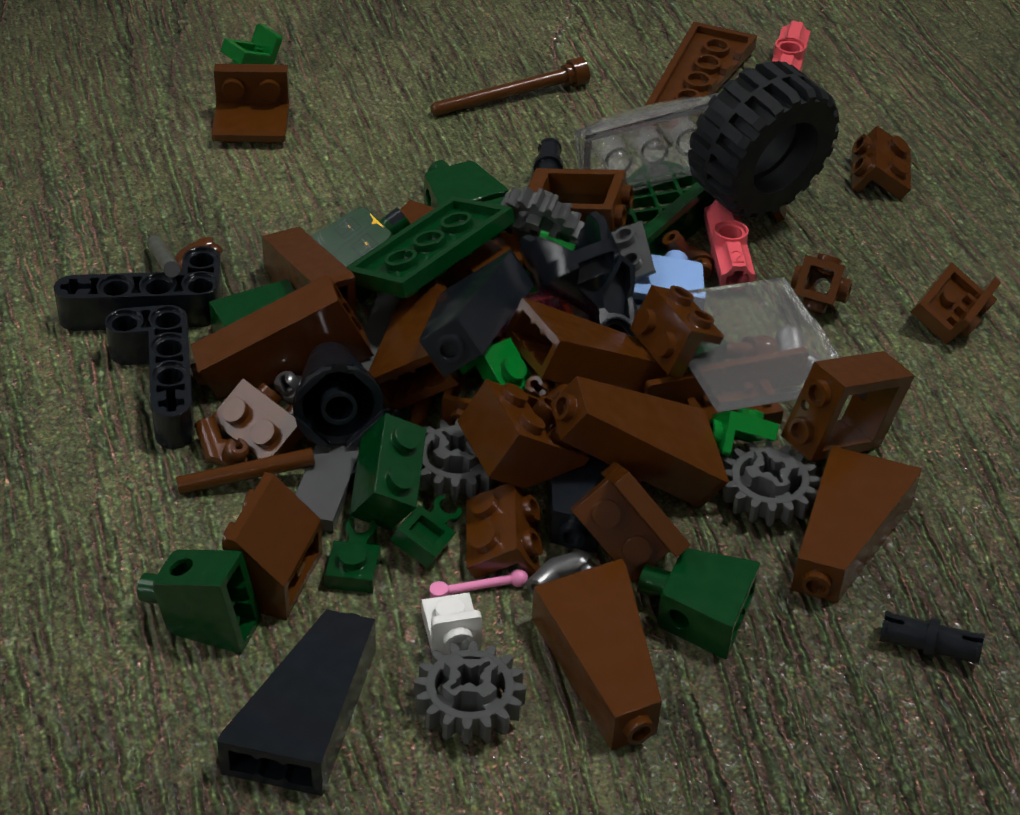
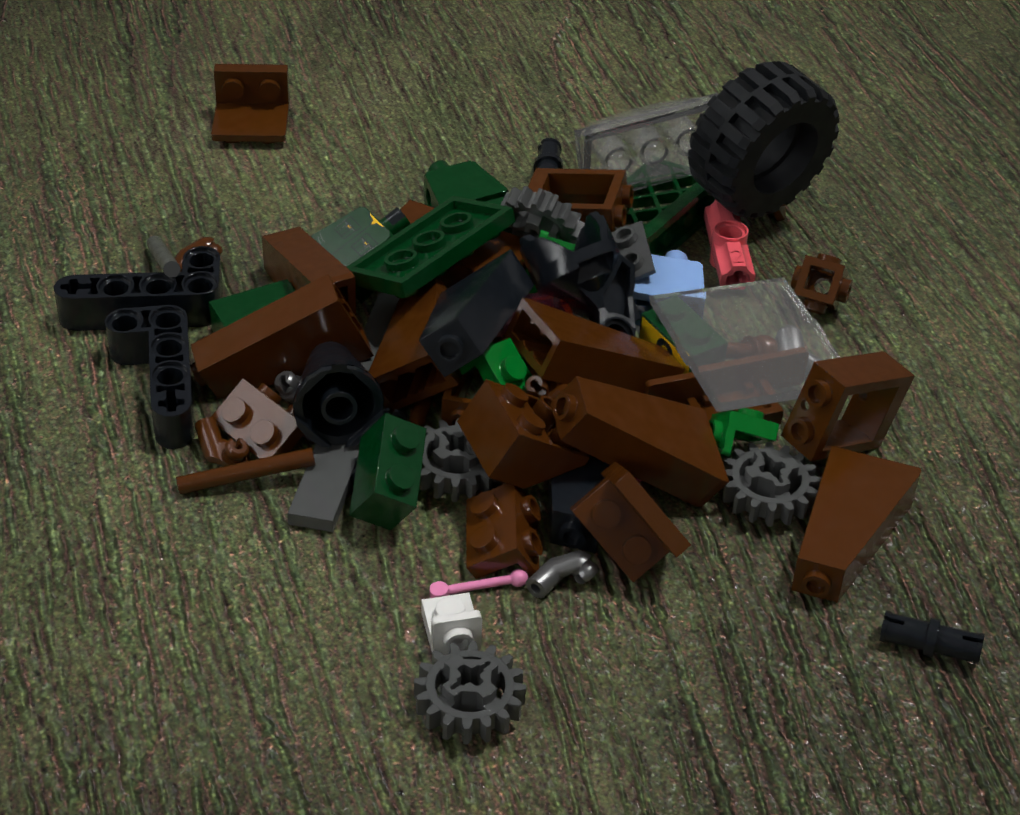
dark green torso [137,549,262,654] -> none
black slope [217,609,376,796] -> none
green bracket [220,24,282,64] -> none
reddish brown slope [222,472,323,620] -> none
dark green plate [325,518,381,593] -> none
dark green plate [390,495,462,568] -> none
reddish brown piece [430,57,590,116] -> none
reddish brown slope [532,558,662,750] -> none
reddish brown bracket [629,285,724,378] -> none
reddish brown wing [633,21,758,145] -> none
dark green torso [637,548,760,659] -> none
reddish brown arm [662,230,715,280] -> none
coral piece [772,21,811,72] -> none
reddish brown bracket [851,126,911,199] -> none
reddish brown bracket [910,262,1001,345] -> none

